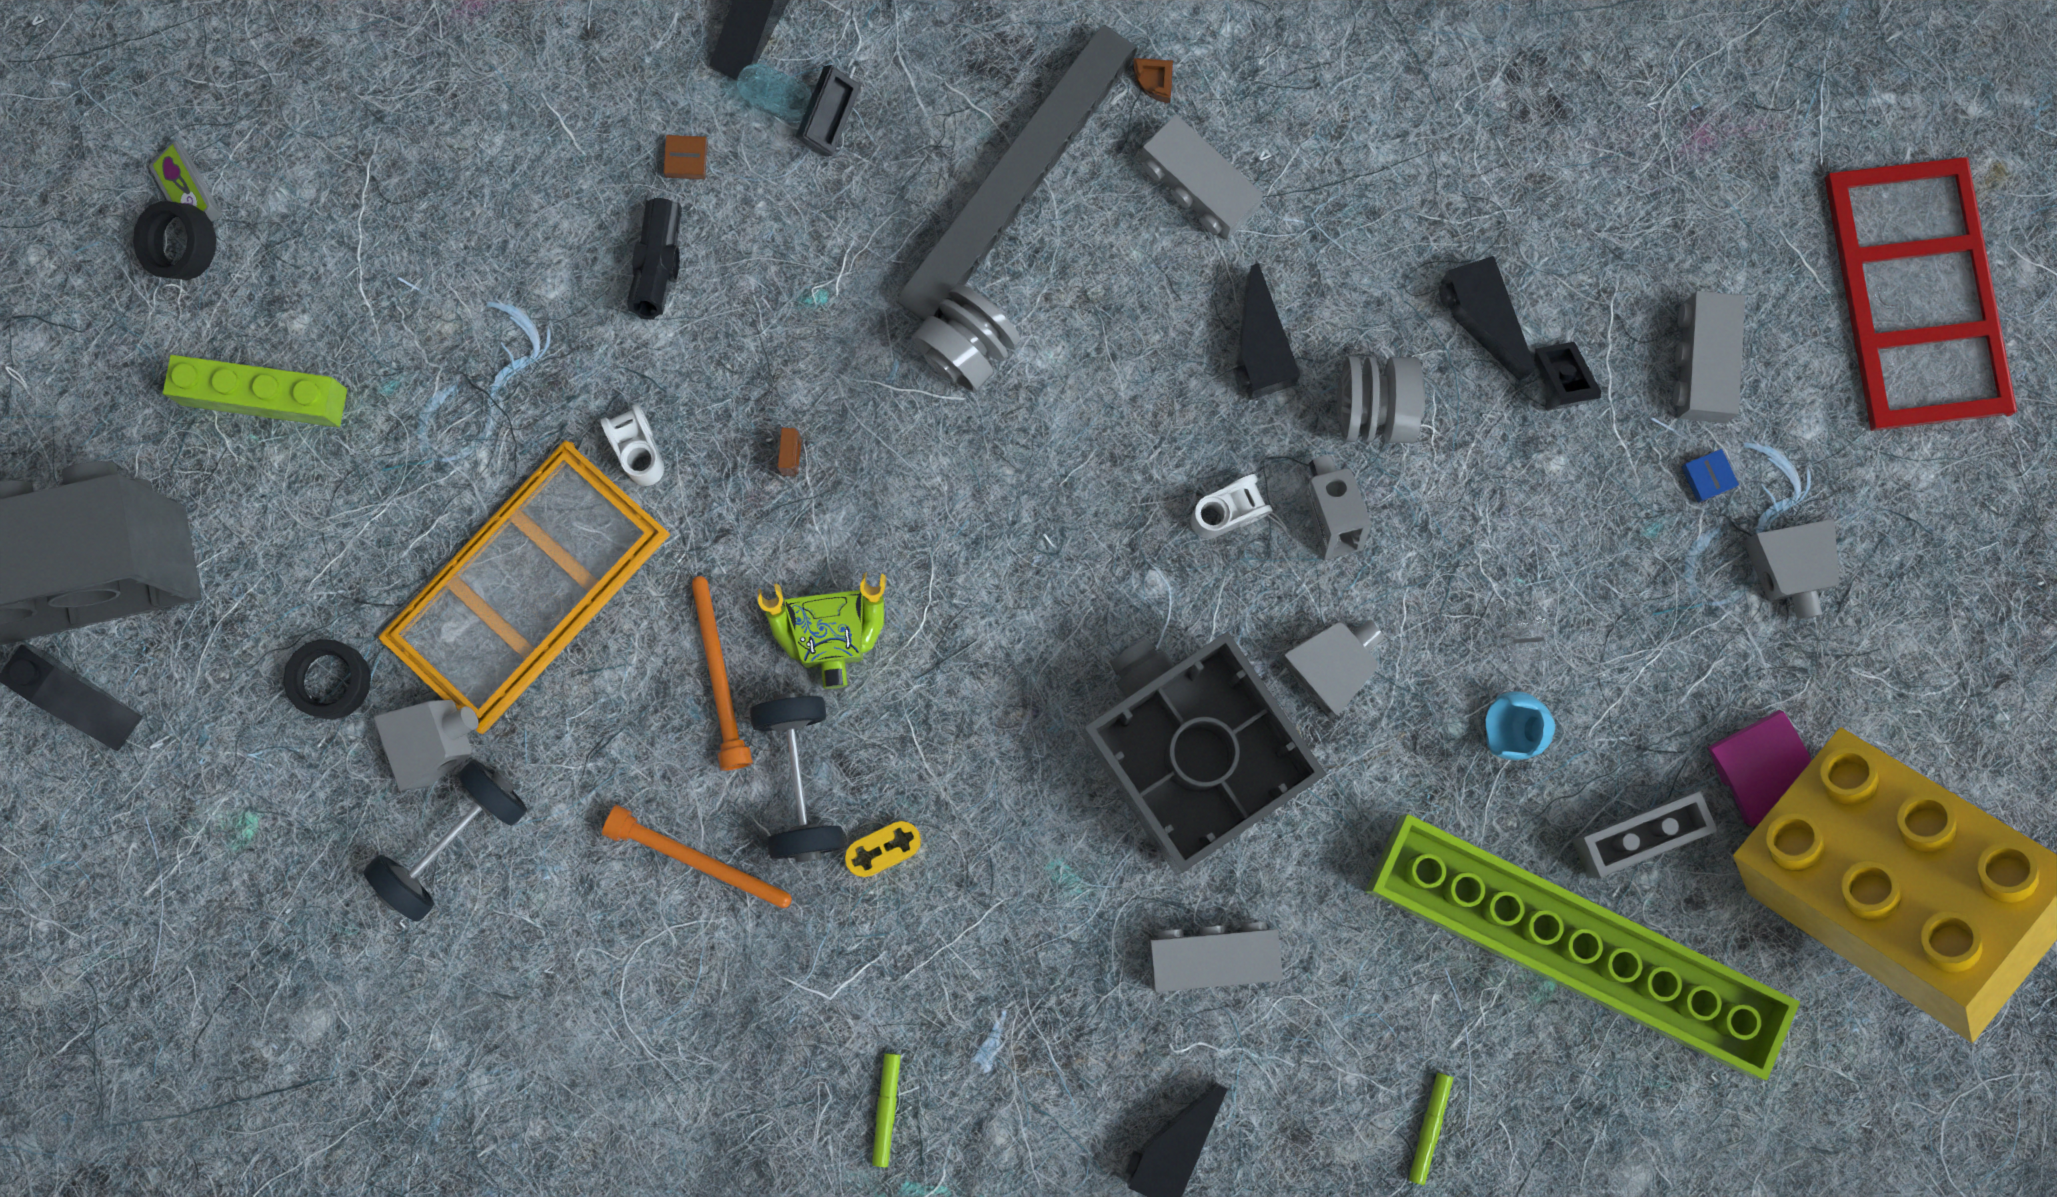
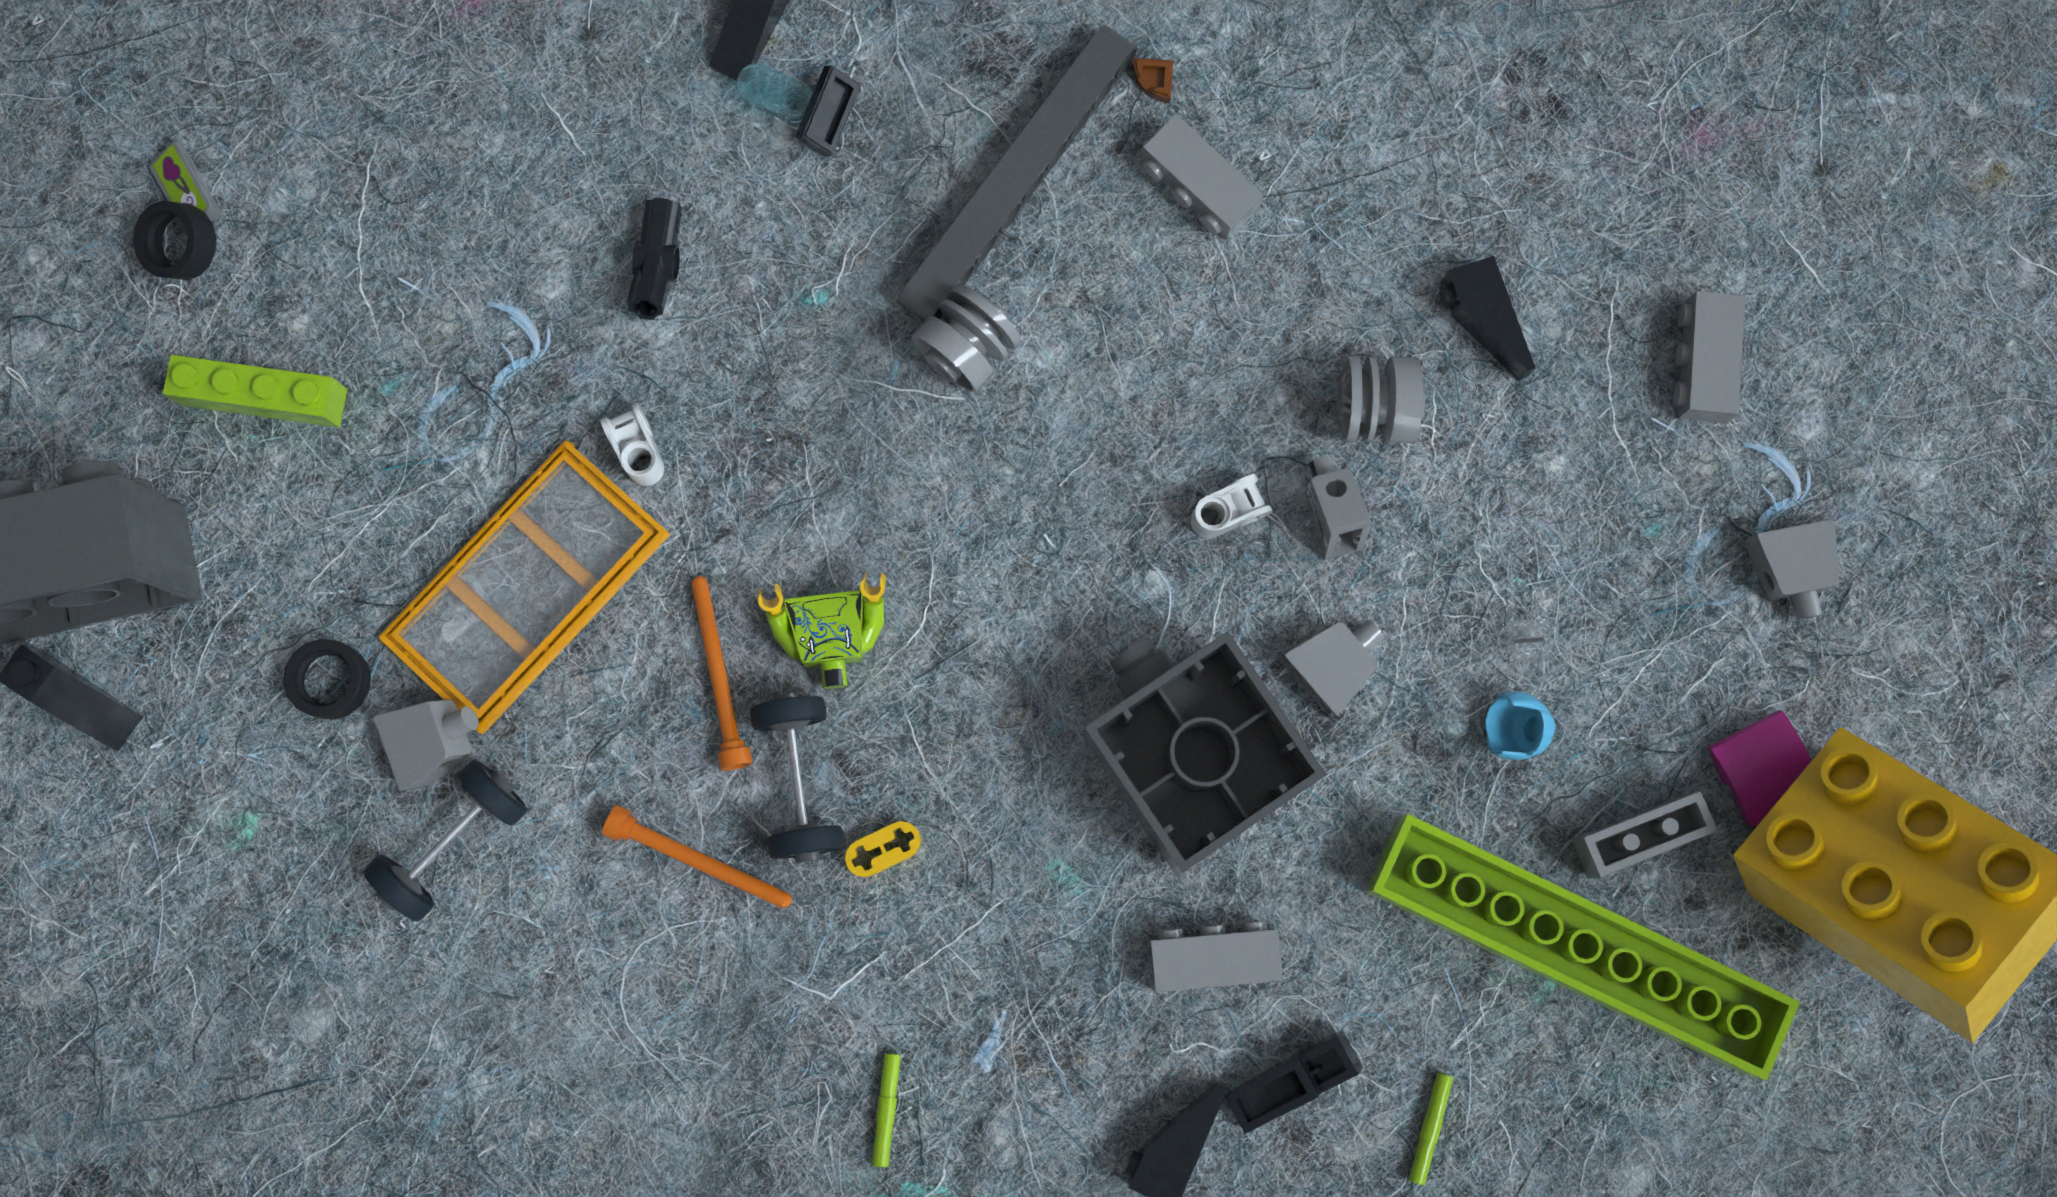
dark orange tile [663,135,708,180] -> none
dark orange tile [778,427,802,477] -> none
black slope [1233,263,1300,400] -> none
black slope [1534,342,1601,411] -> none
blue tile [1681,449,1739,503] -> none
door [1824,157,2018,431] -> none
none -> black slope [1225,1029,1363,1134]

